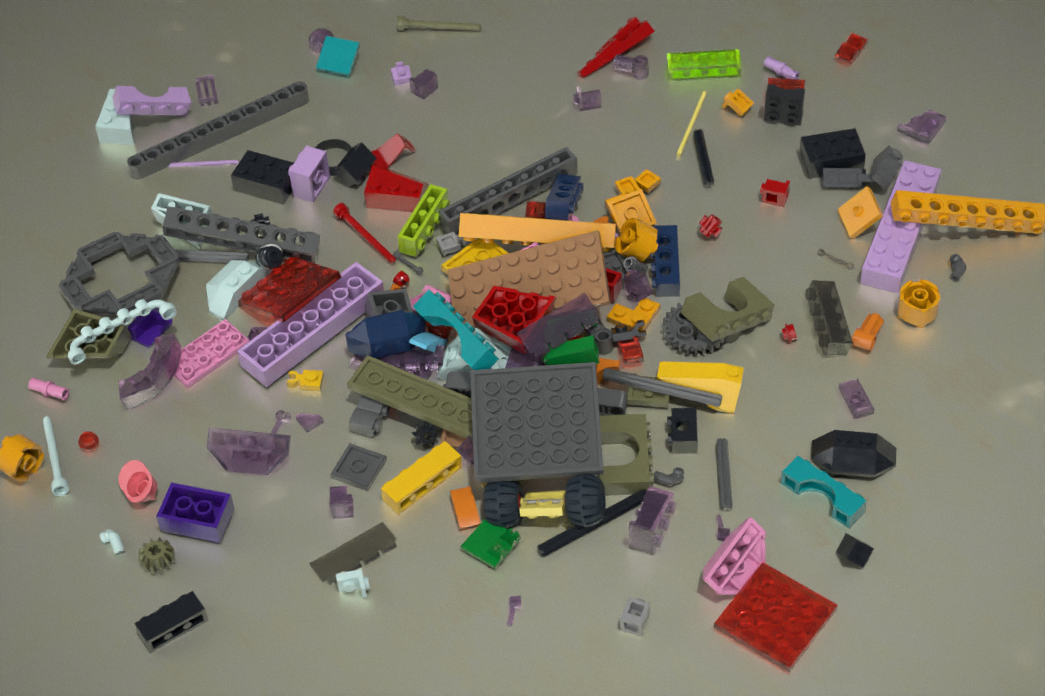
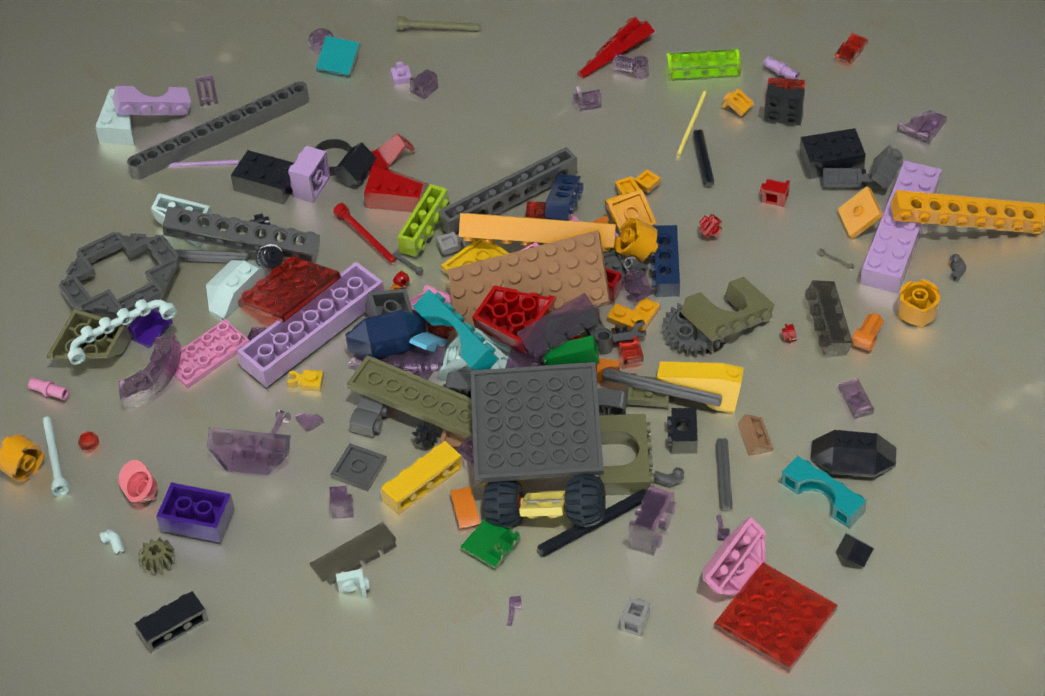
none -> medium nougat slope [738,414,774,455]

